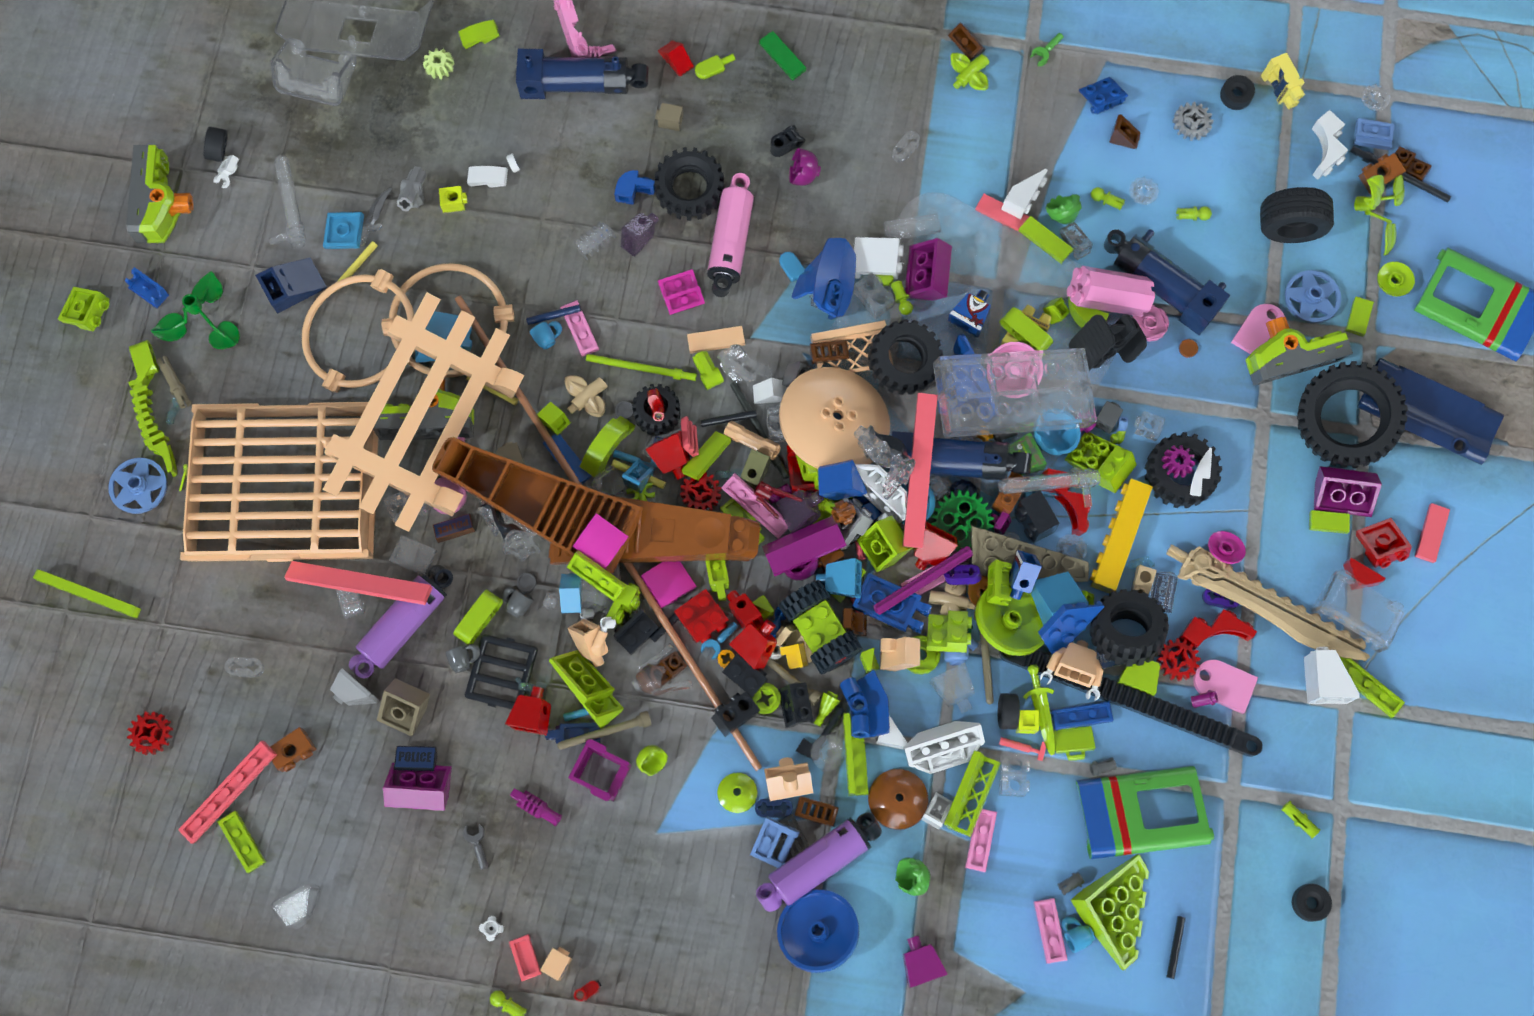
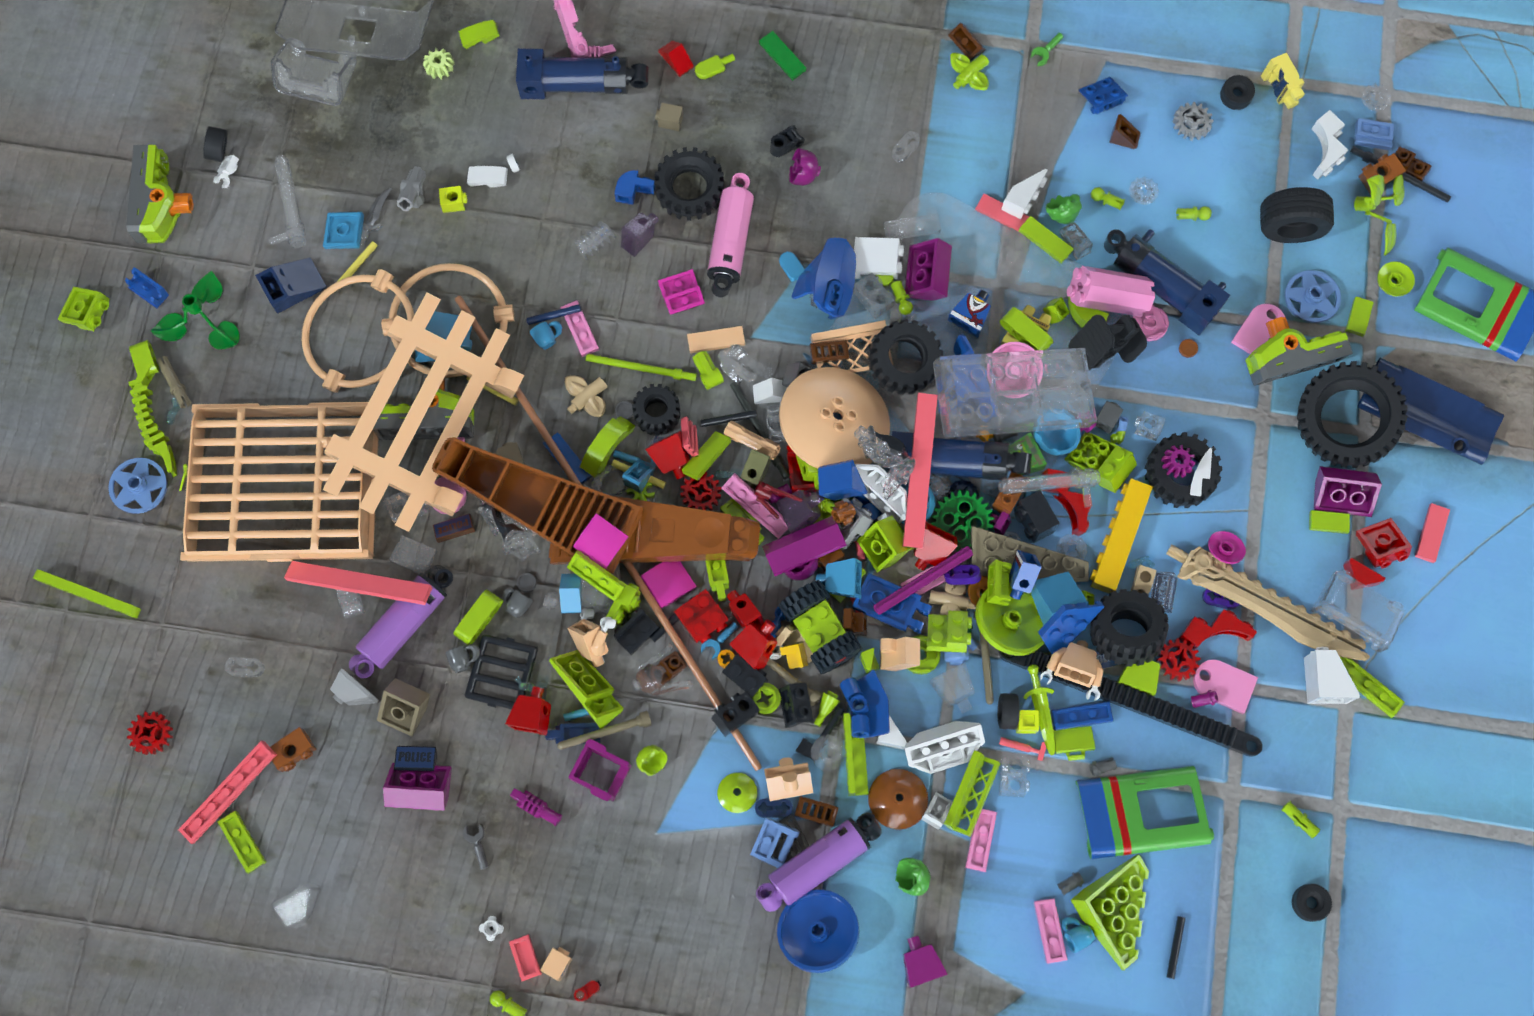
lime brick [537,401,571,436] -> none
red piece [647,386,664,421] -> none
lime slope [752,595,774,622] -> none

